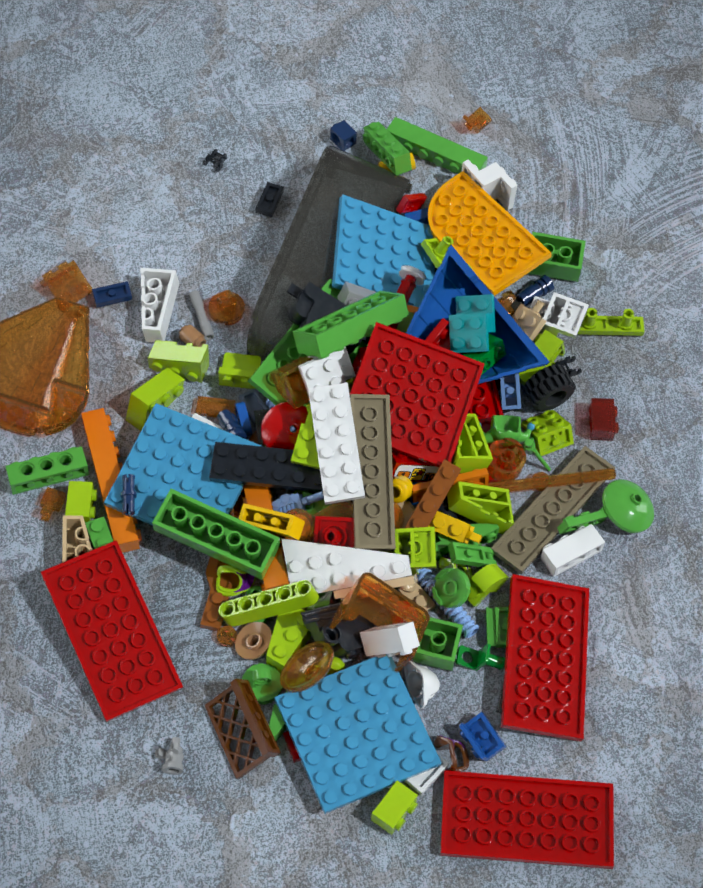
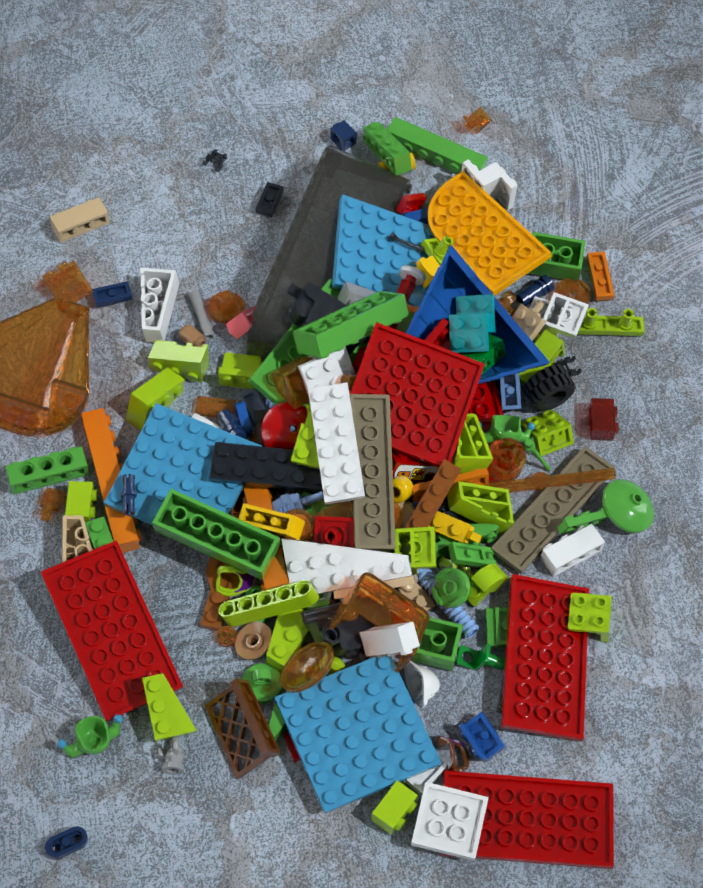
none -> dark blue plate [45,826,88,860]
none -> tan brick [50,197,109,243]
none -> bright green piece [57,715,123,758]
none -> lime wedge [142,673,197,742]
none -> coral slope [226,305,266,340]
none -> clear orange plate [340,373,356,393]
none -> black hinge [389,233,424,253]
none -> white plate [411,782,488,861]
none -> yellow brick [415,256,440,288]
none -> clear orange plate [555,278,591,304]
none -> lime bracket [568,593,612,643]
none -> orange plate [586,252,615,301]

